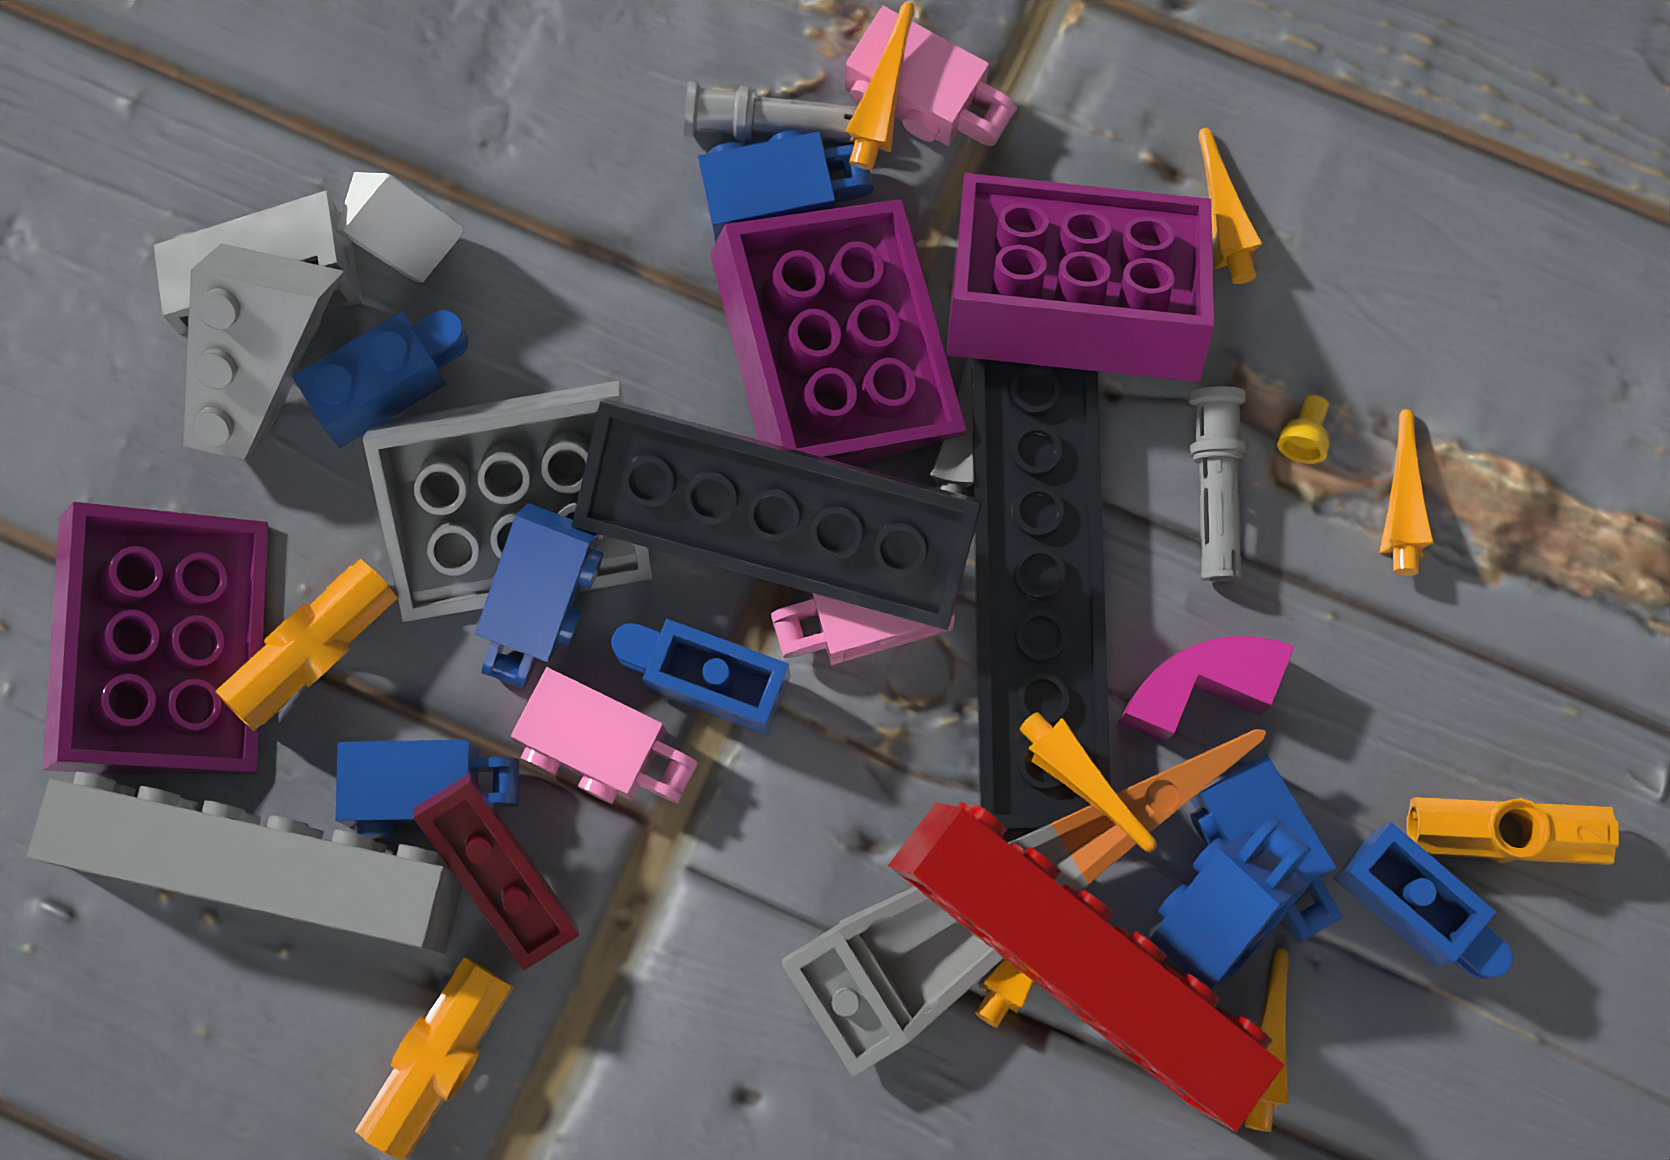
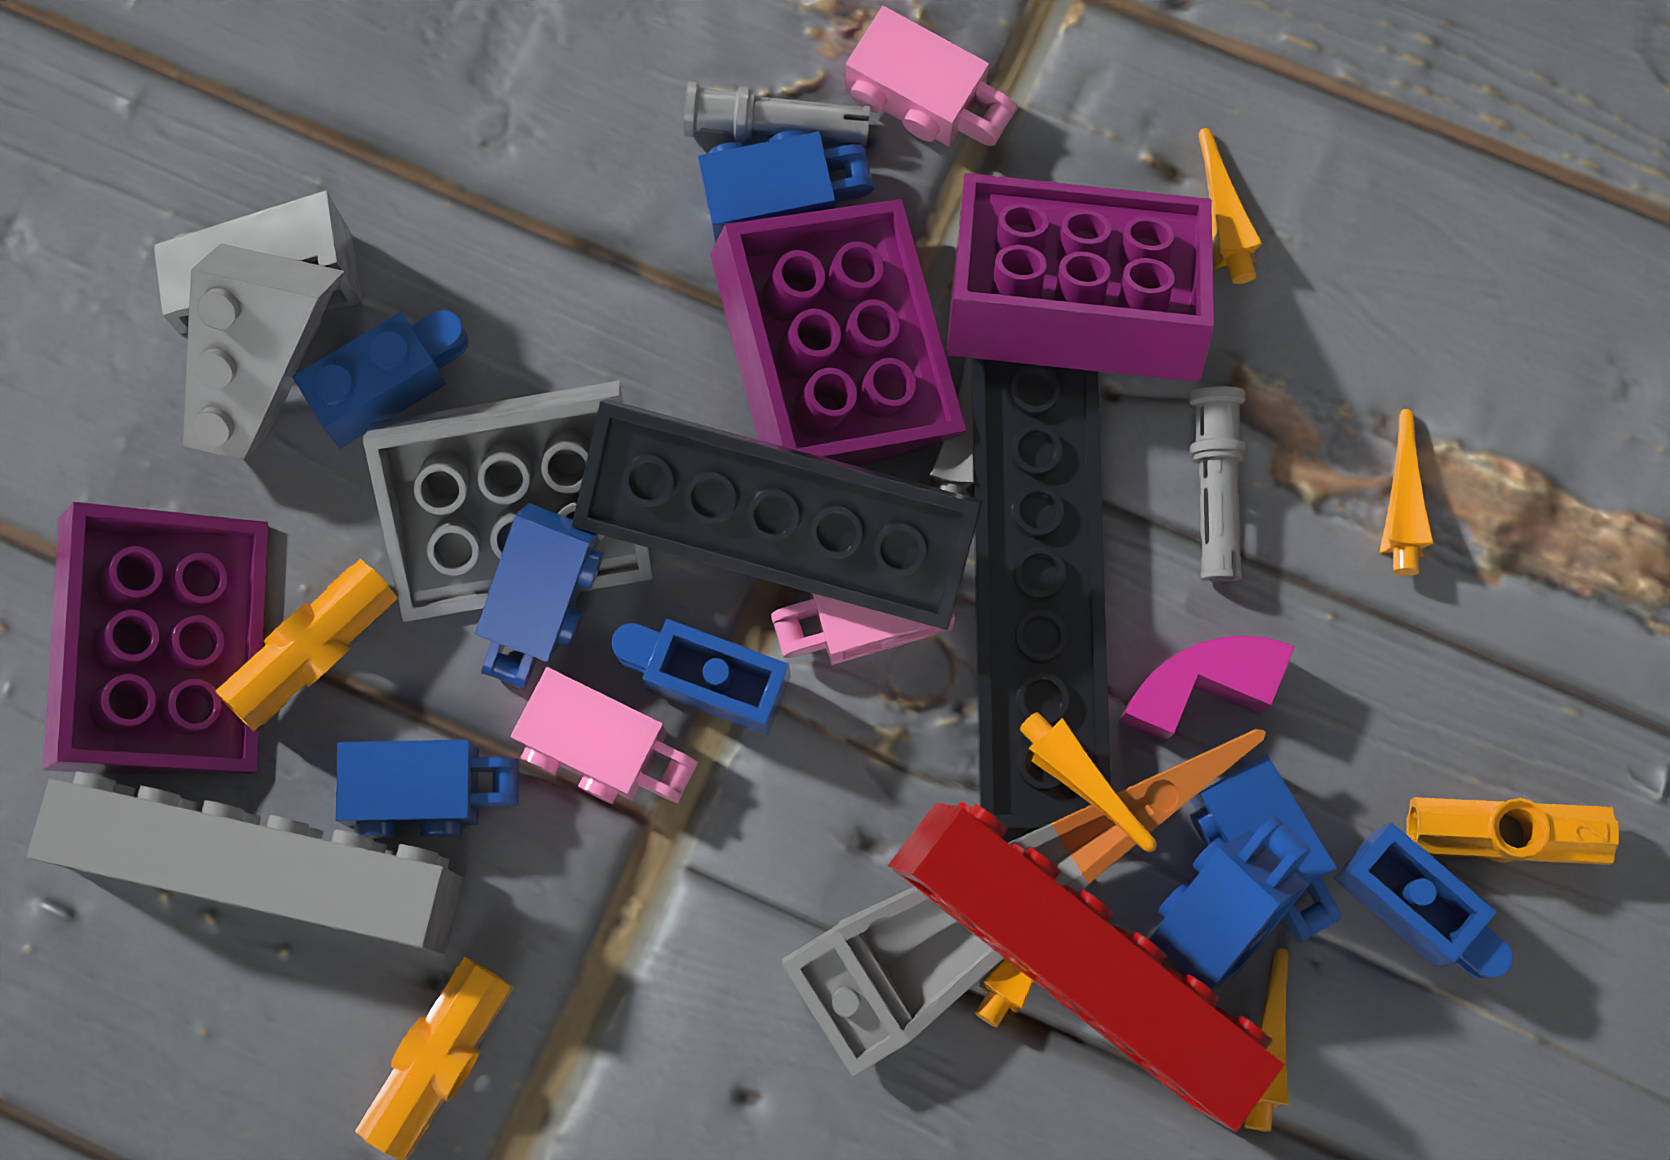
white slope [336,172,464,283] -> none
dark red plate [413,773,580,971] -> none
light orange piece [845,2,915,170] -> none
yellow piece [1277,395,1330,464] -> none

